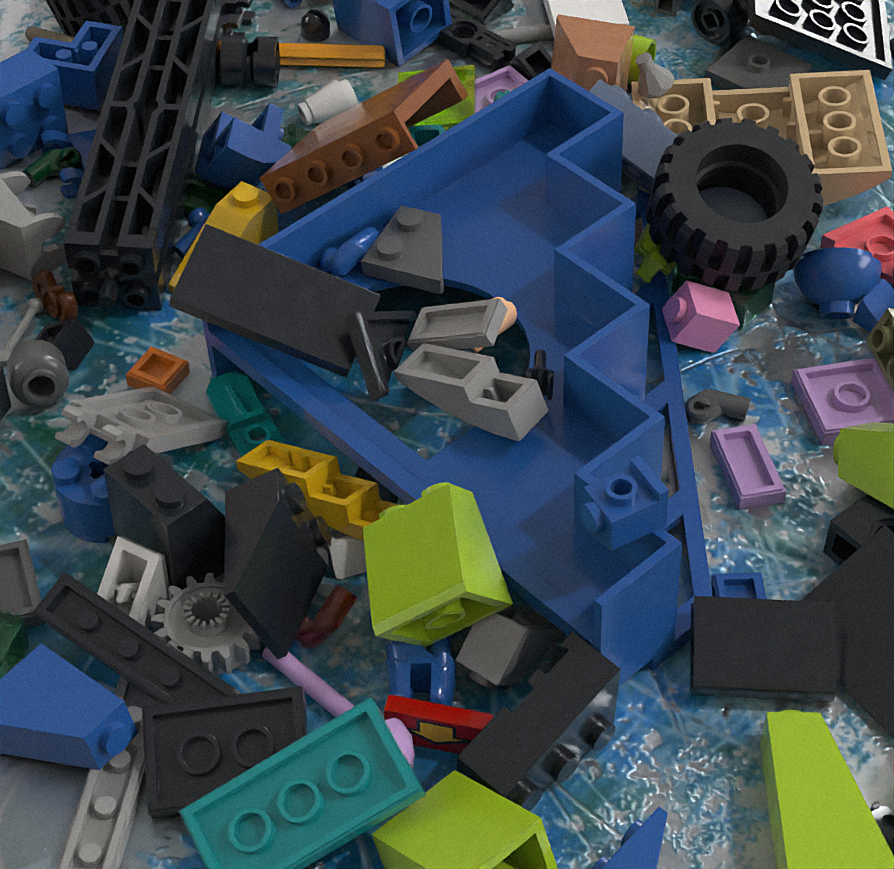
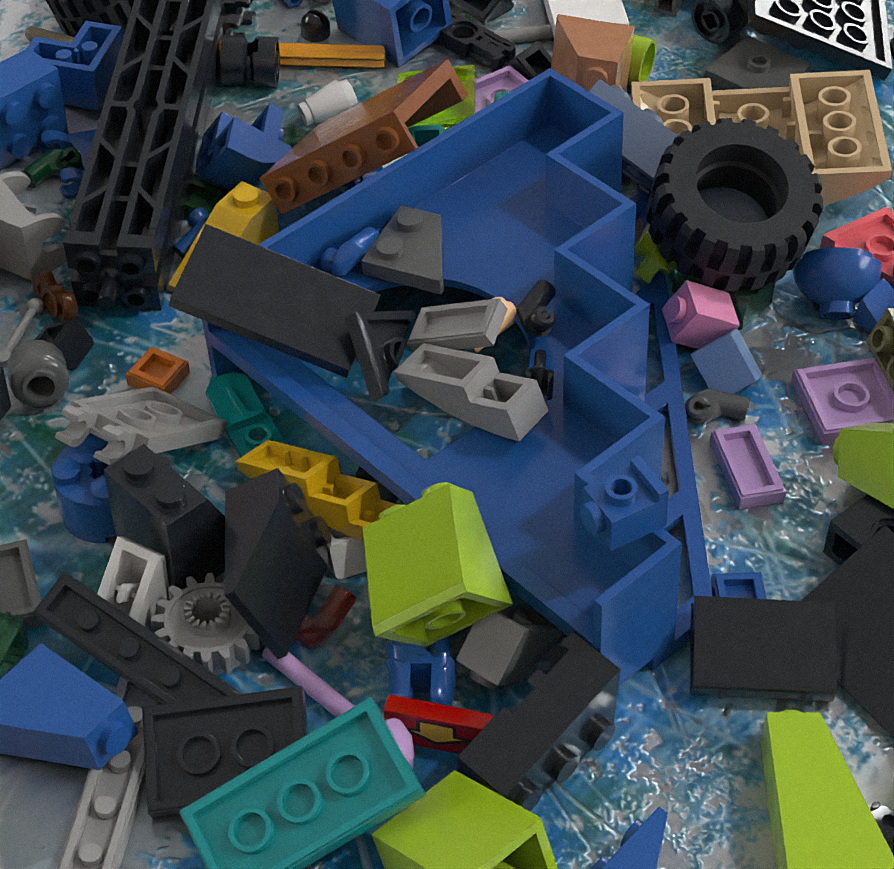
light grey rock [636,53,675,99] -> none
none -> black arm [516,280,556,337]
none -> medium blue panel [690,328,762,394]

